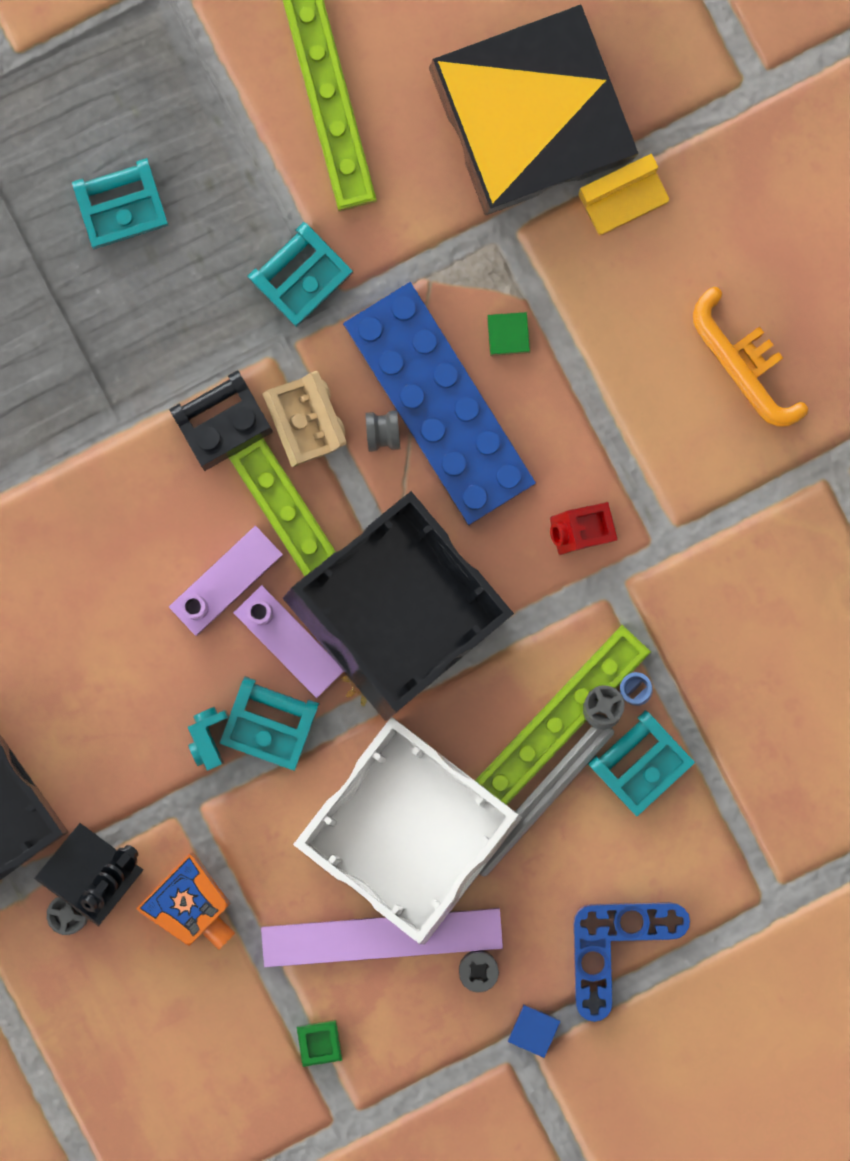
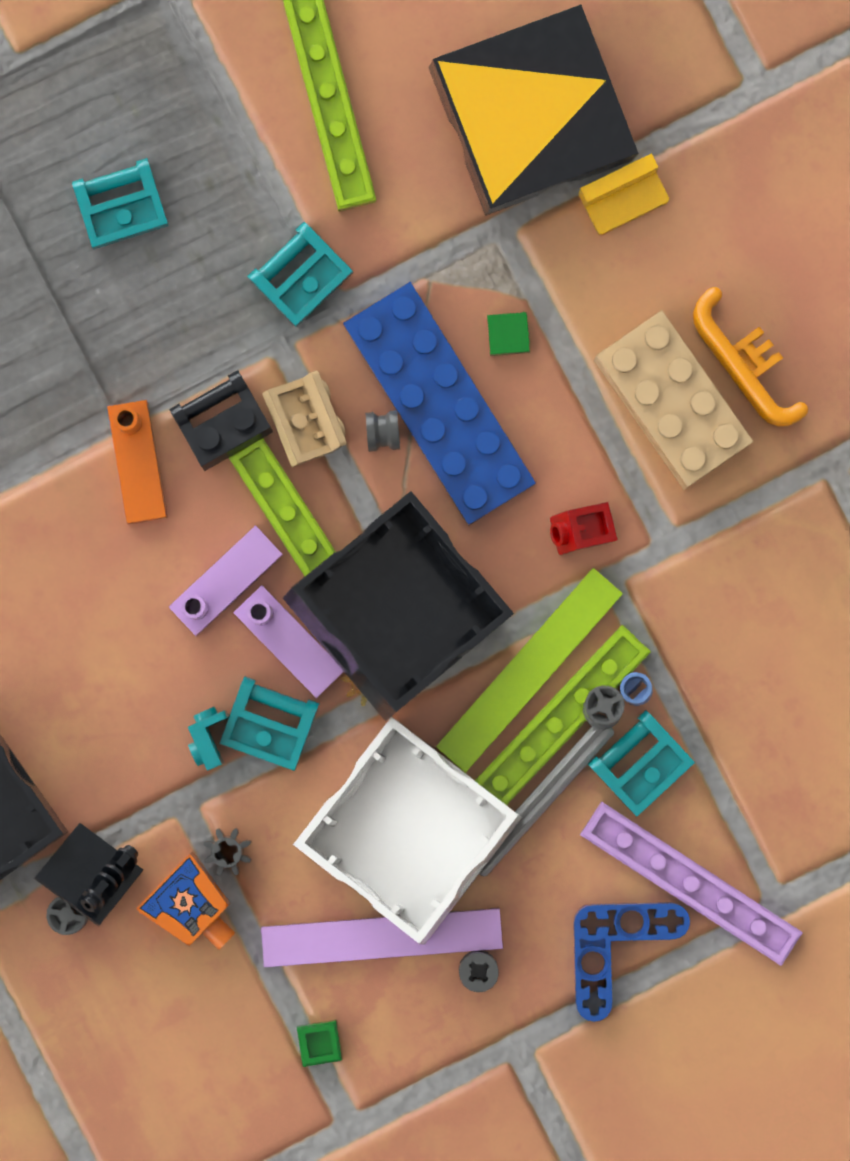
blue tile [507,1004,560,1058] -> none
none -> orange piece [107,400,167,524]
none -> dark grey gear [204,828,252,876]
none -> lime tile [436,568,623,773]
none -> lavender tile [580,801,803,966]
none -> tan brick [594,310,753,490]

